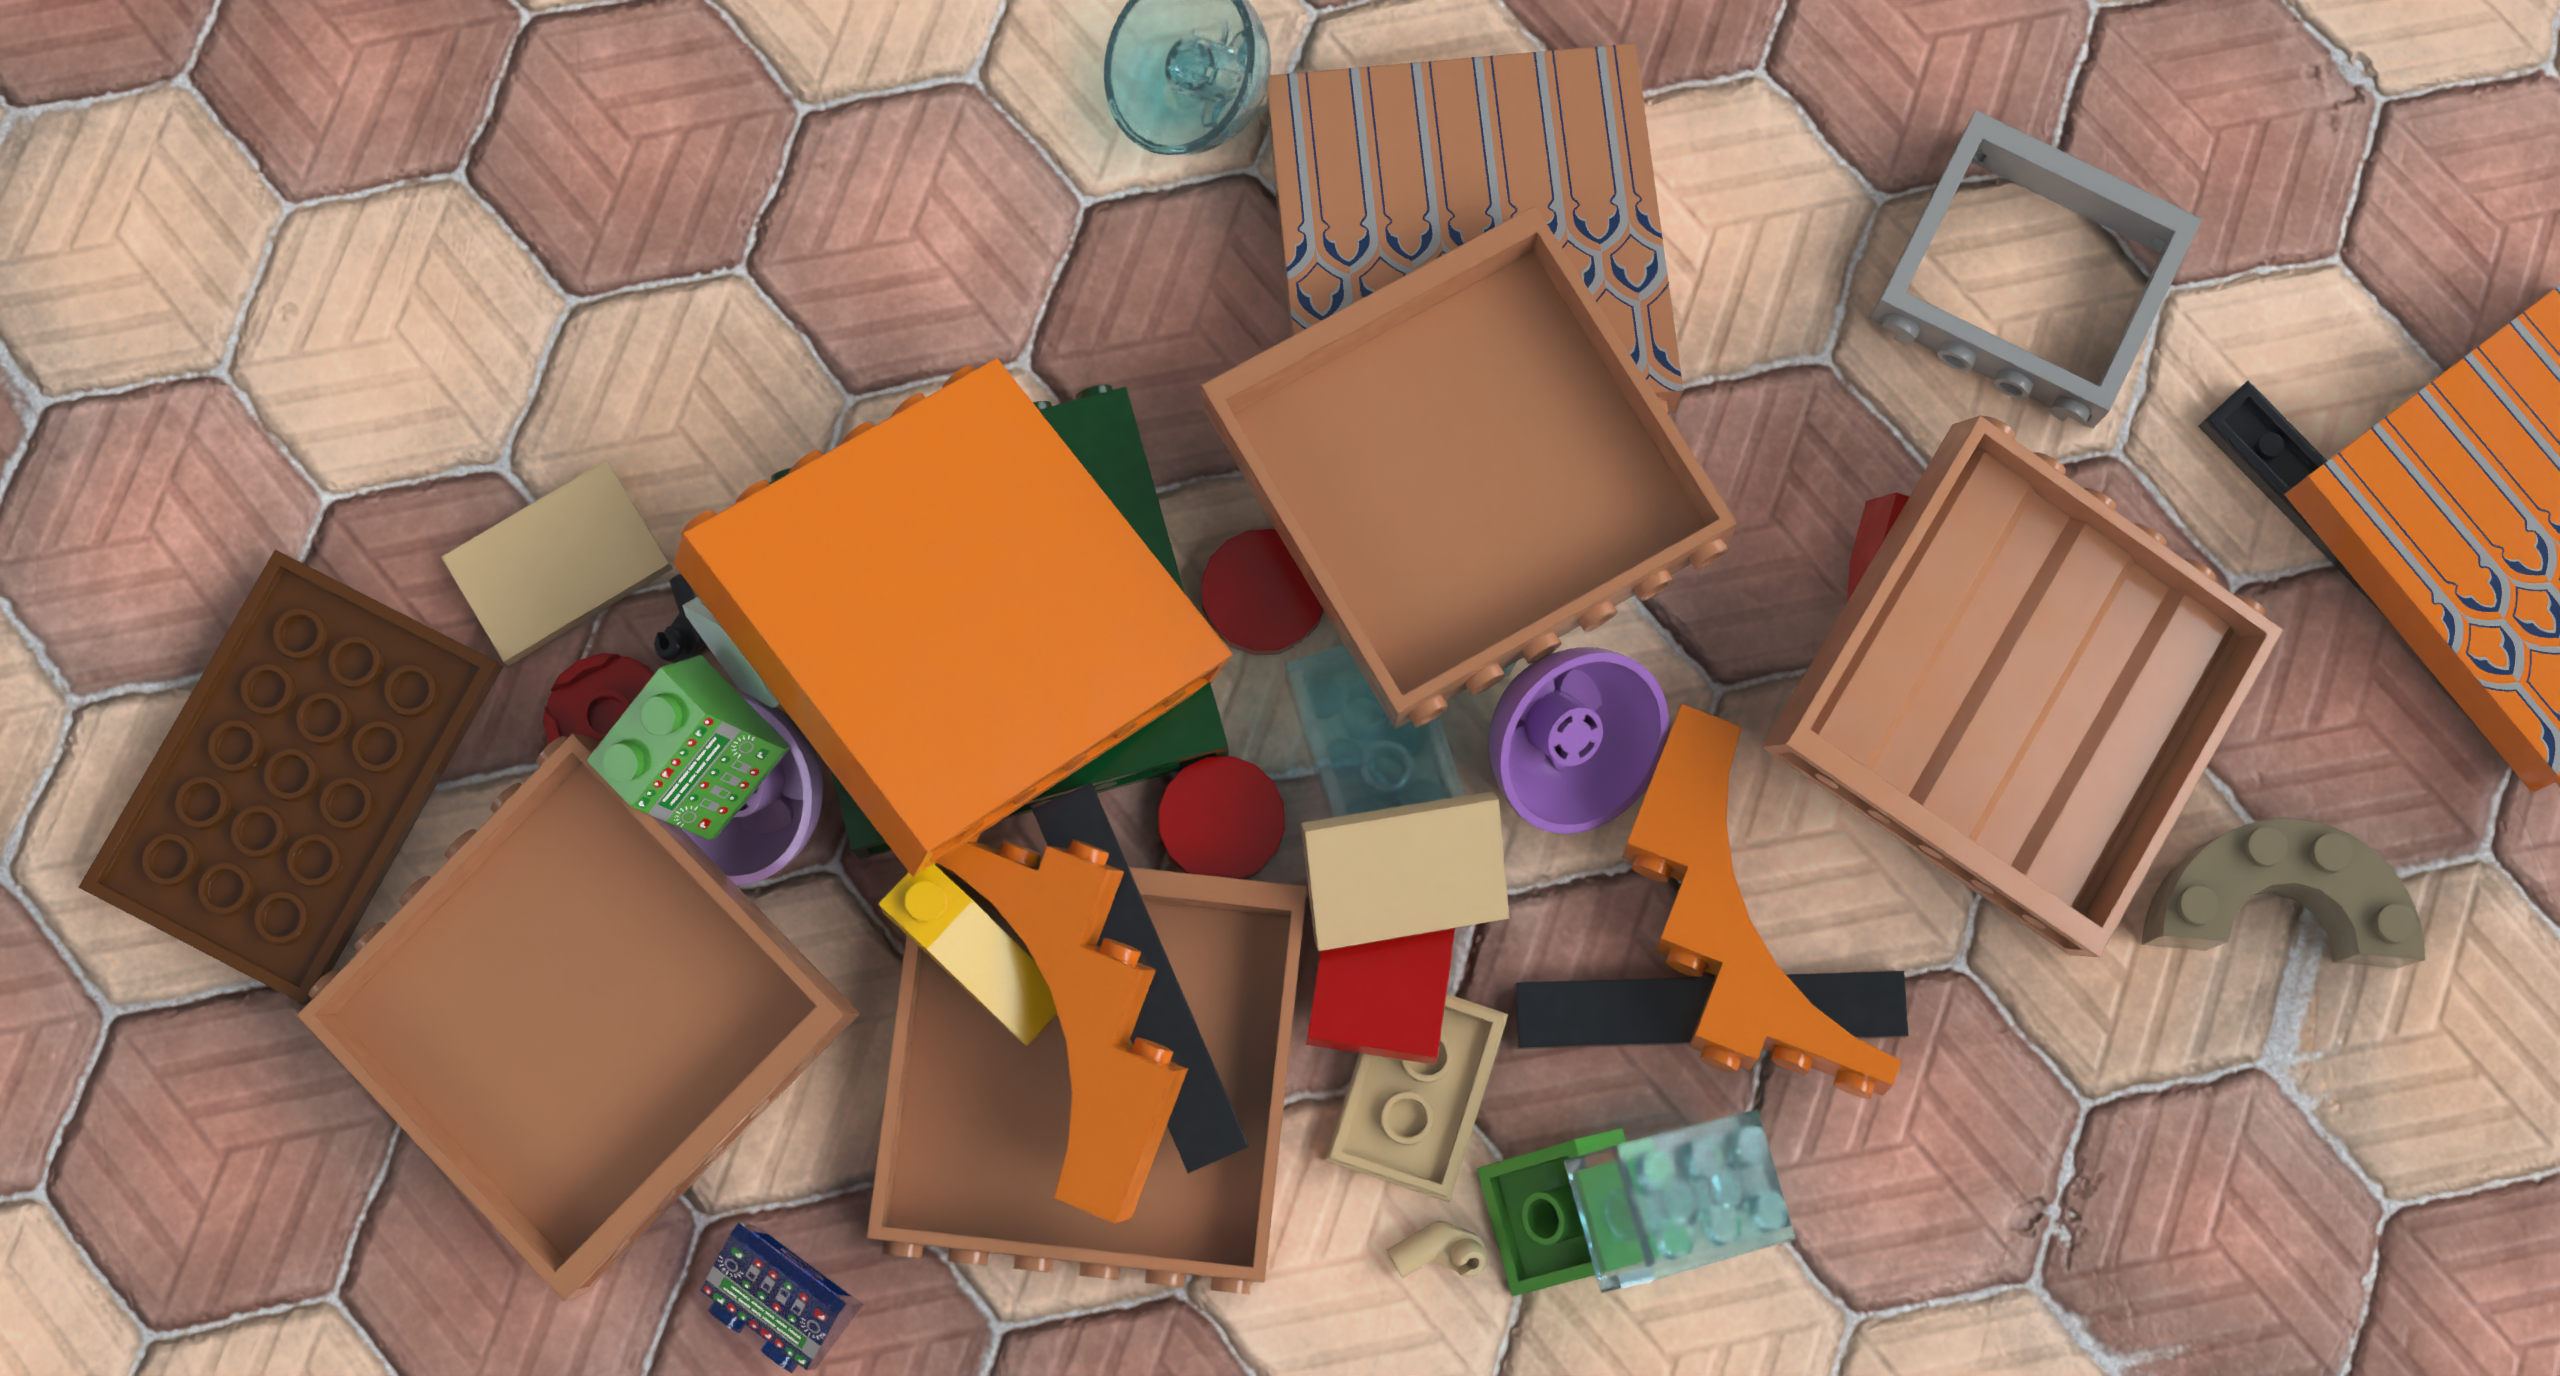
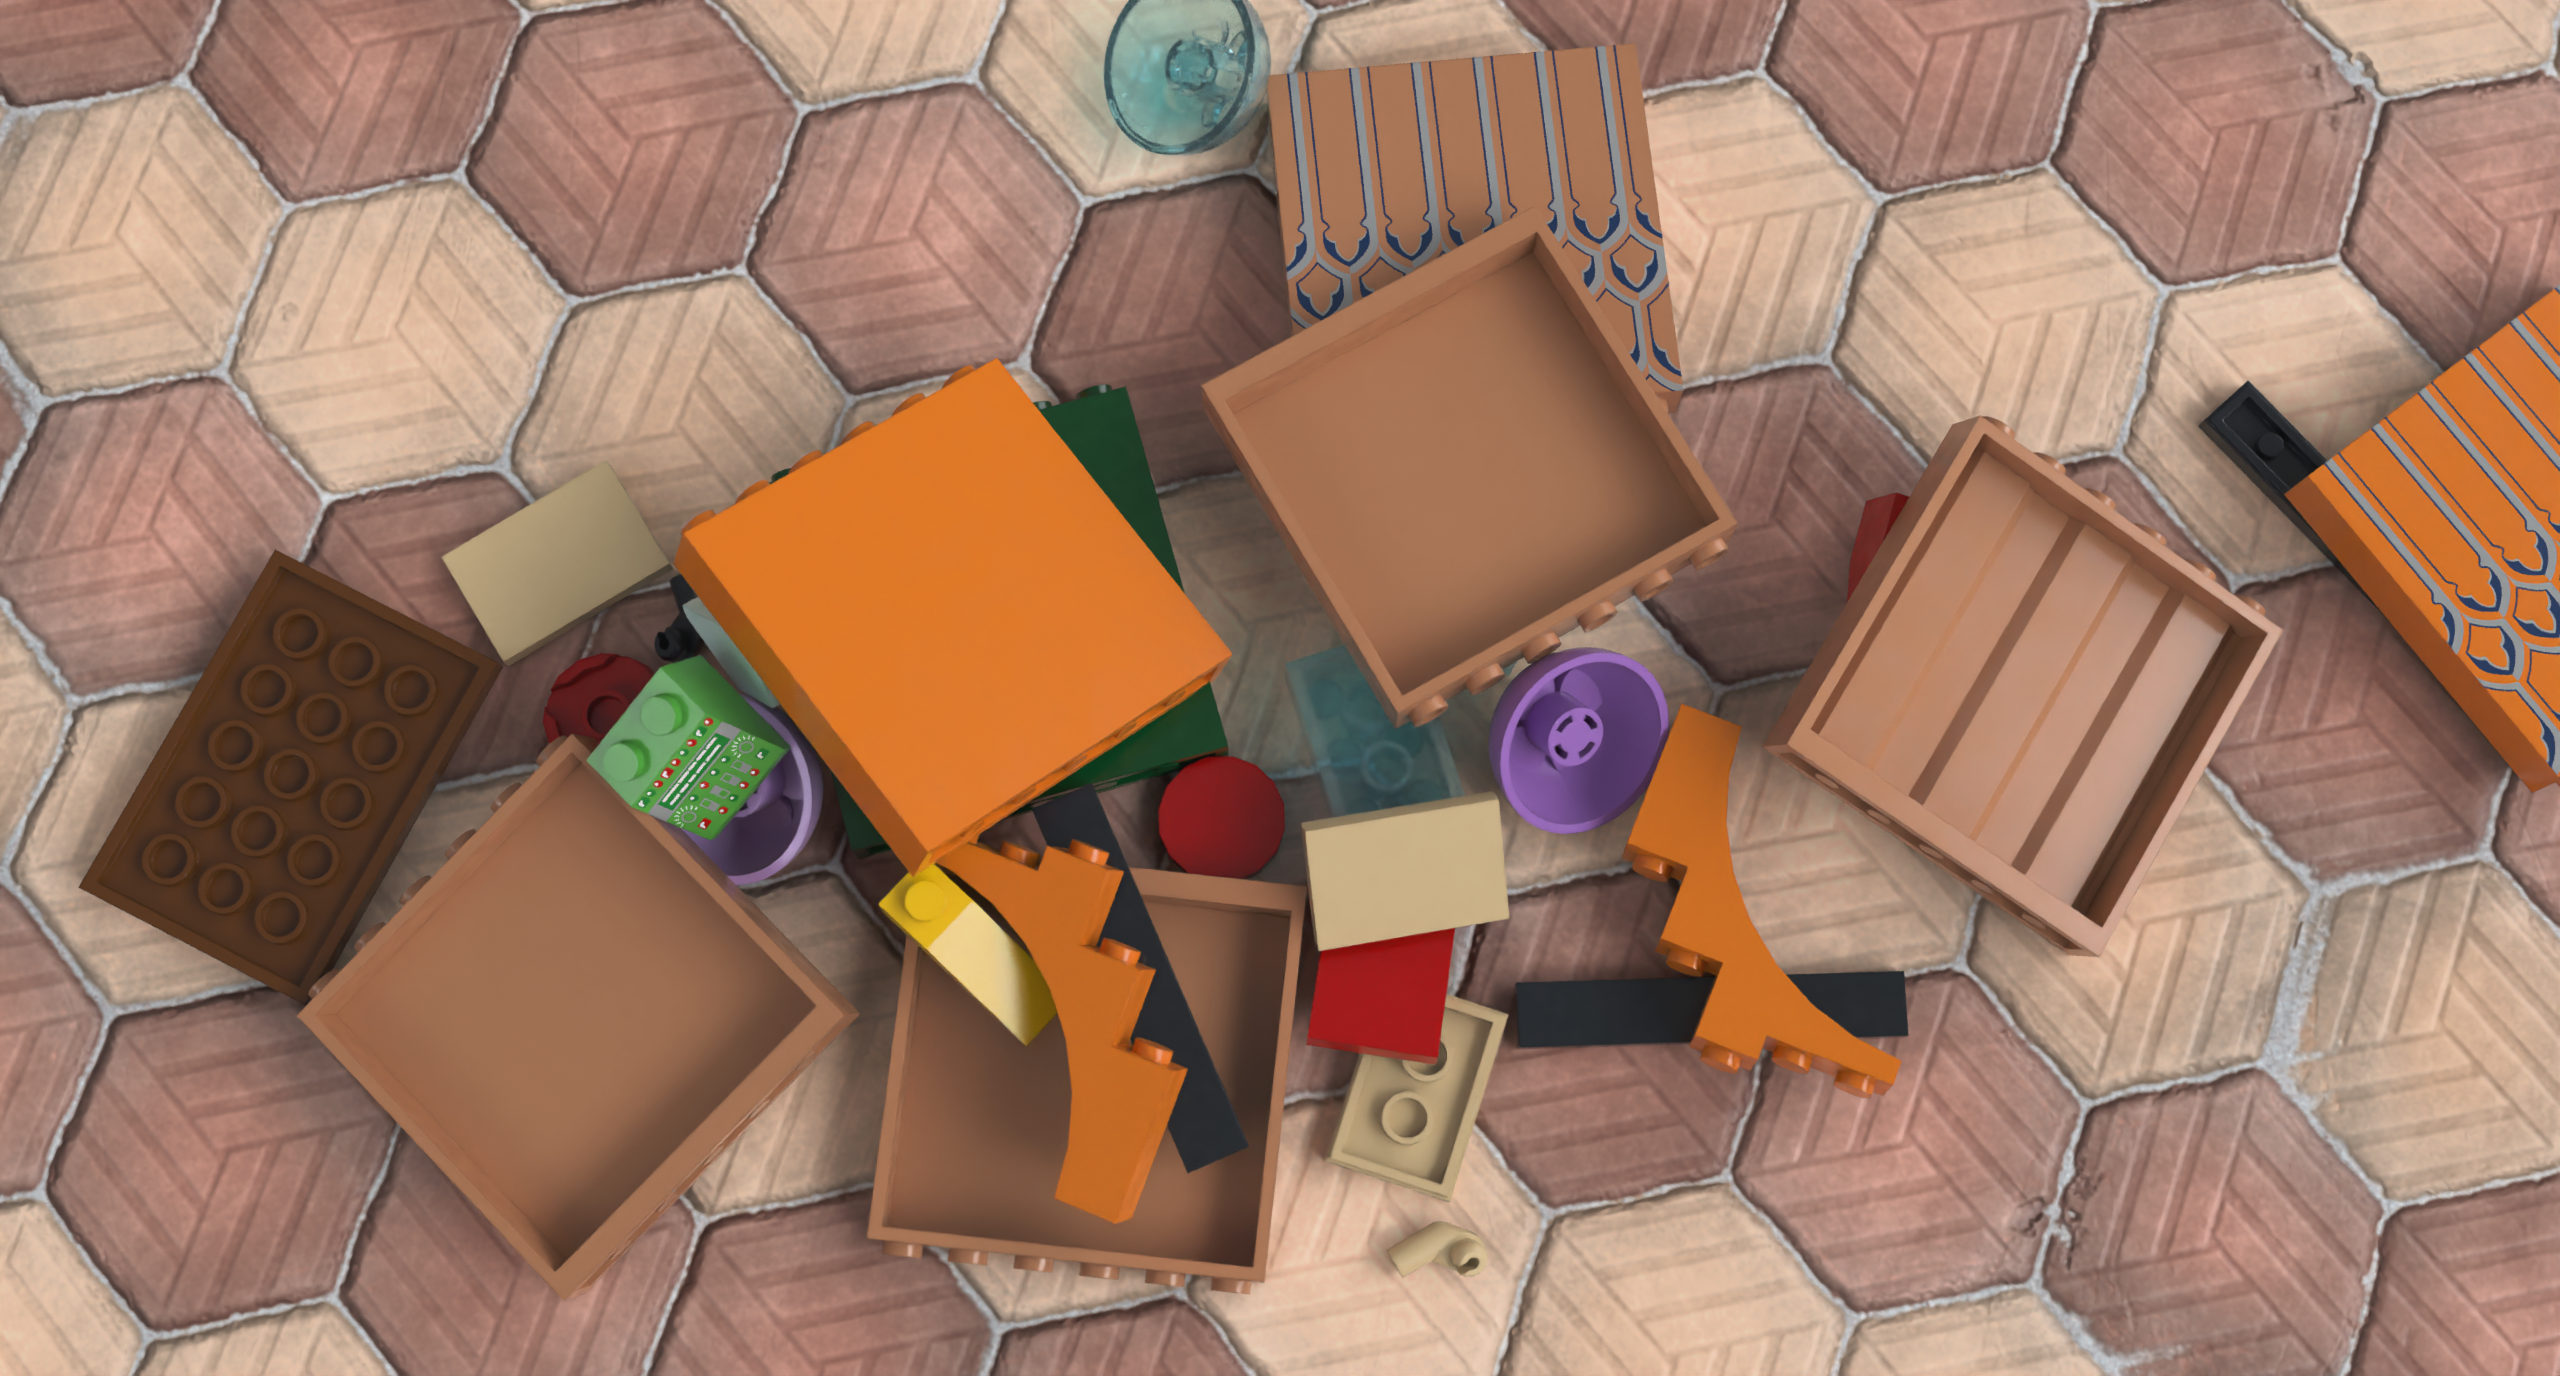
clear blue slope [700,1222,863,1373] -> none
red tile [1201,529,1324,656] -> none
bright green slope [1477,1128,1659,1297] -> none
clear light blue brick [1564,1109,1796,1293] -> none
light grey window [1869,110,2202,429] -> none
dark tan brick [2141,818,2425,968] -> none

